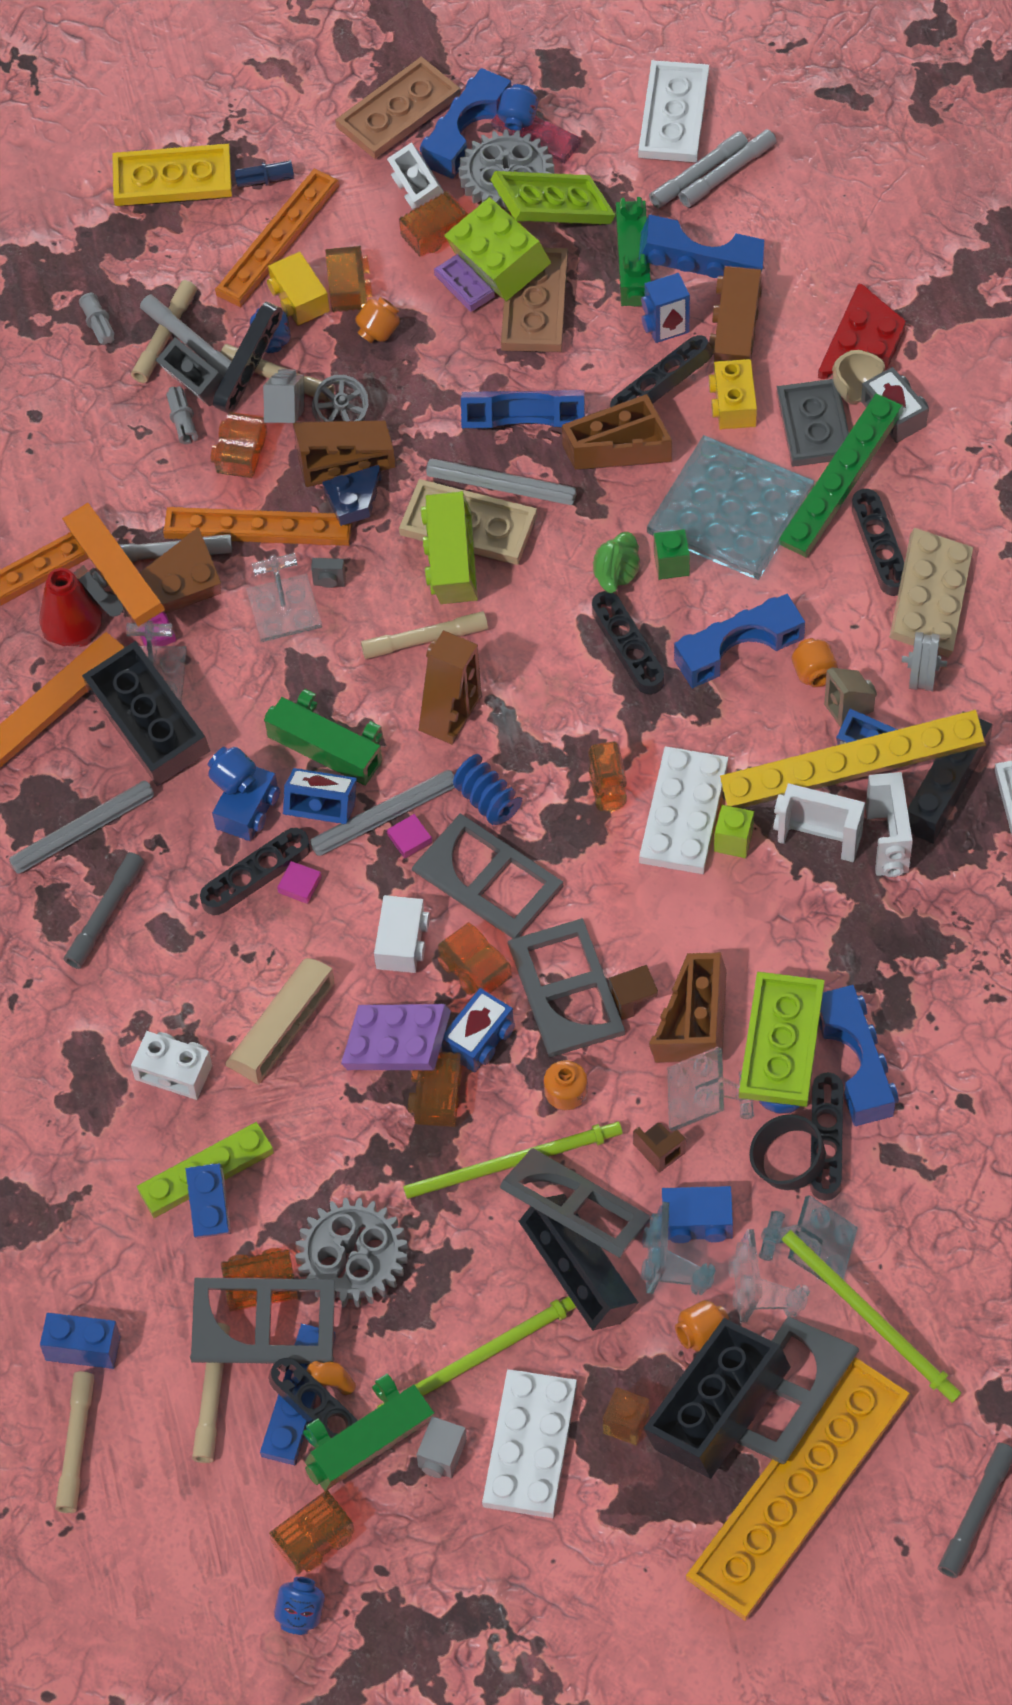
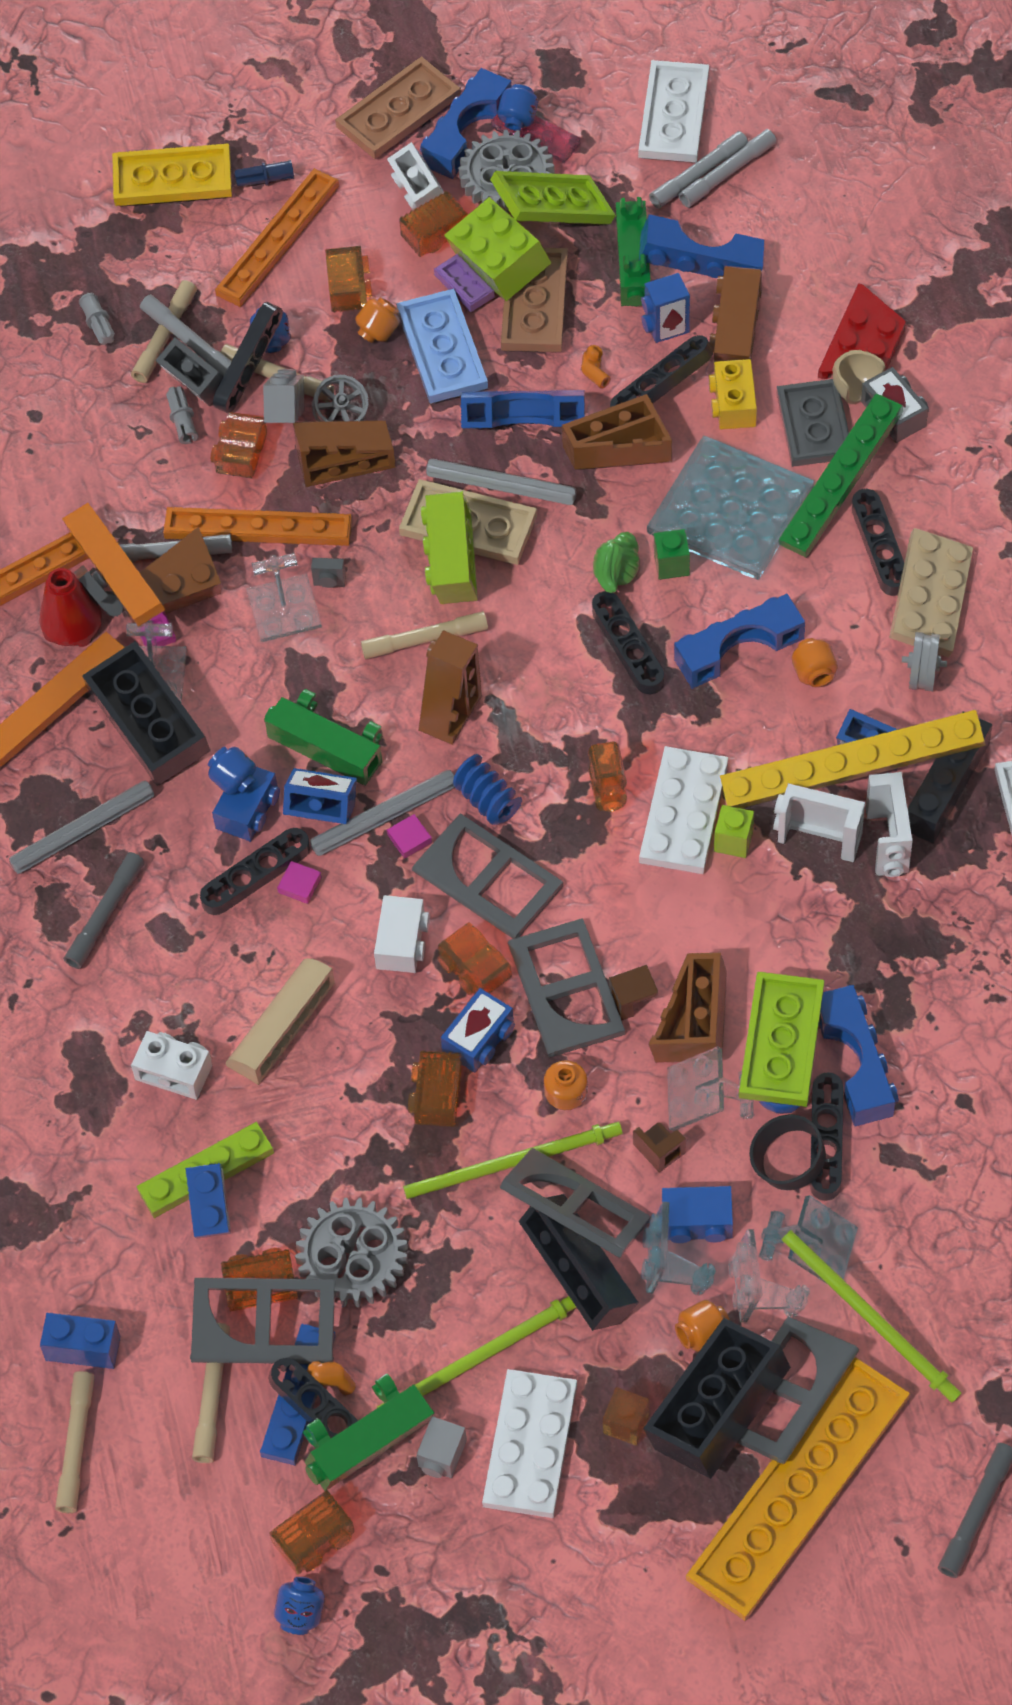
yellow brick [267,252,330,325] -> none
dark blue wing [322,465,382,526] -> none
medium lavender plate [341,1004,451,1070] -> none
dark tan slope [824,668,877,727] -> none
none -> light blue plate [396,289,488,403]
none -> orange arm [581,345,611,389]

